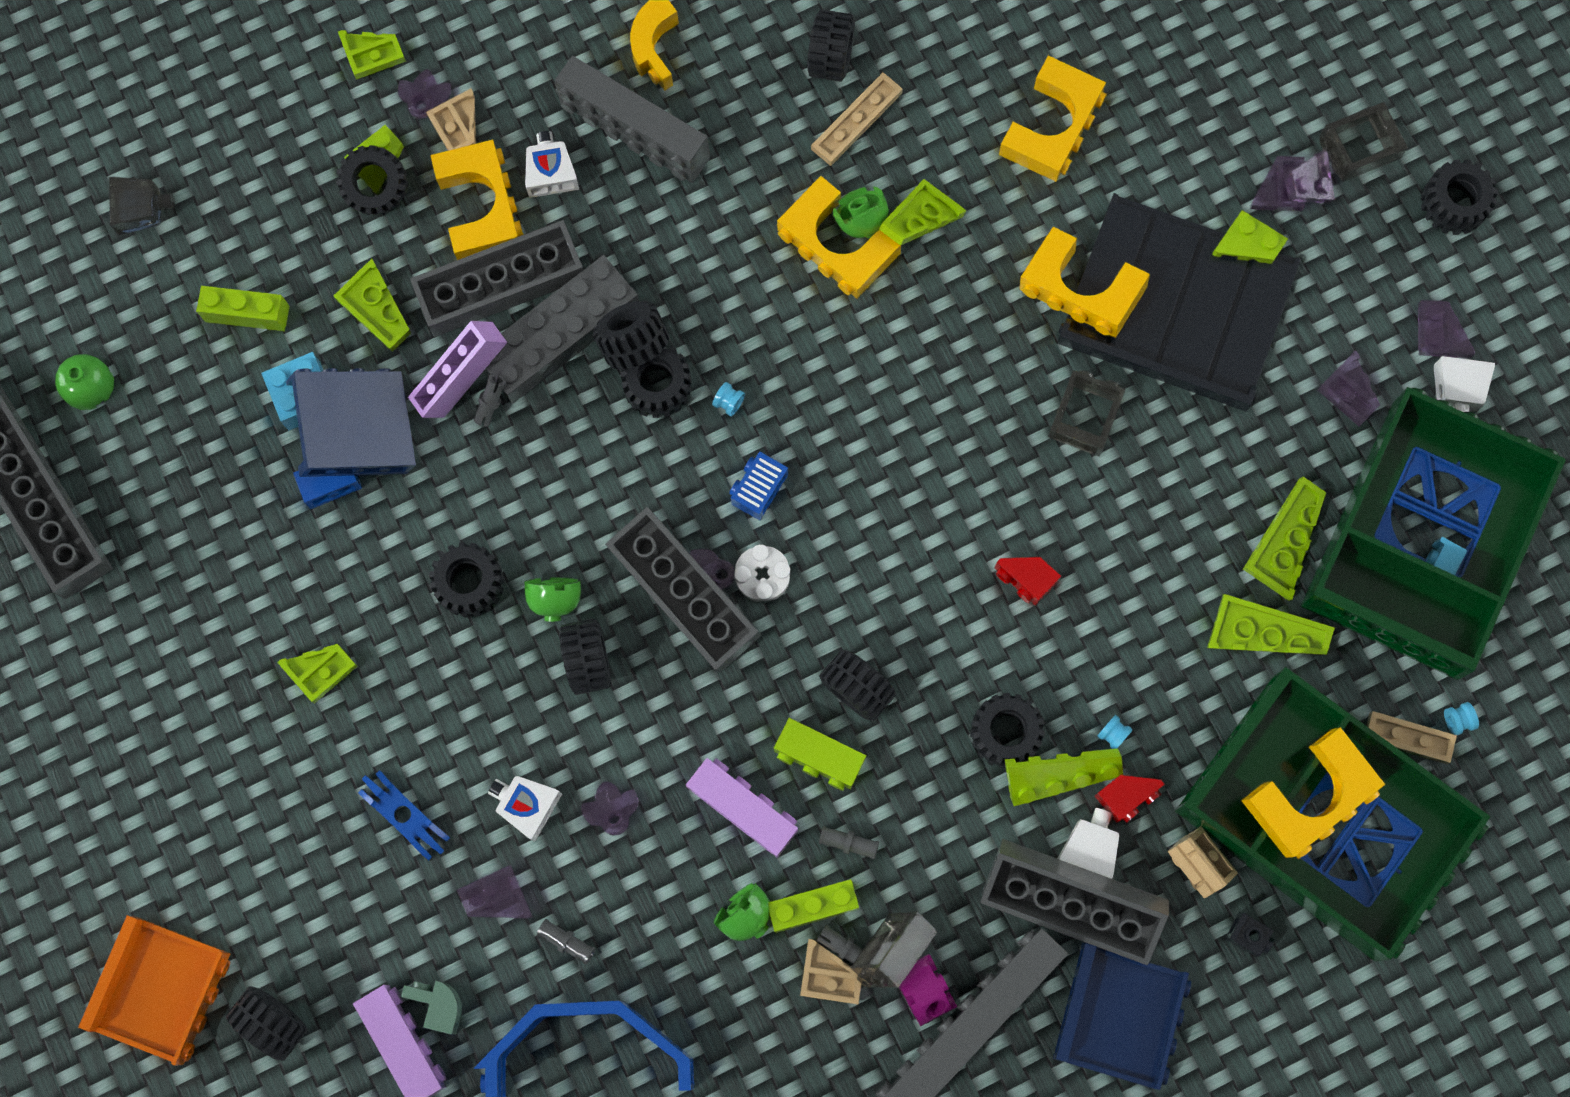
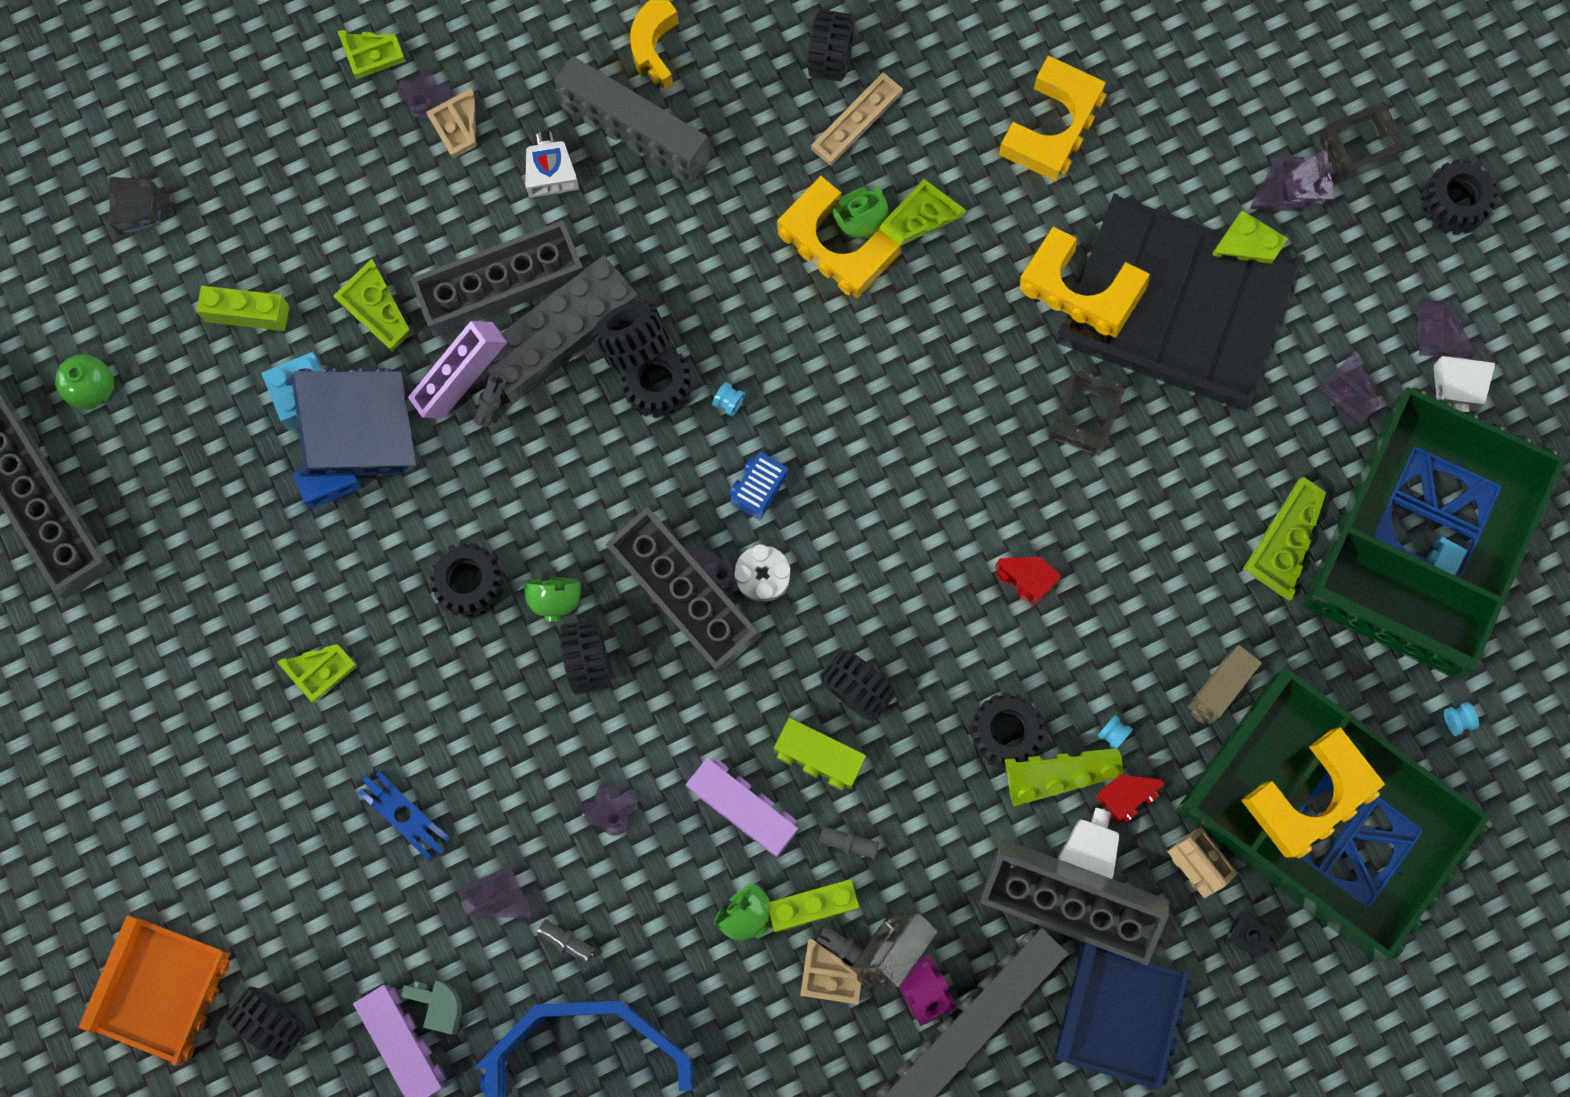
black tyre [336,145,408,216] -> none
lime wing [344,125,404,196] -> none
yellow arch [430,140,523,260] -> none
white torso [488,776,562,842] -> none
lime wing [1207,594,1335,655] -> none
tan plate [1366,711,1457,764] -> none
none -> dark tan window [1187,645,1262,724]

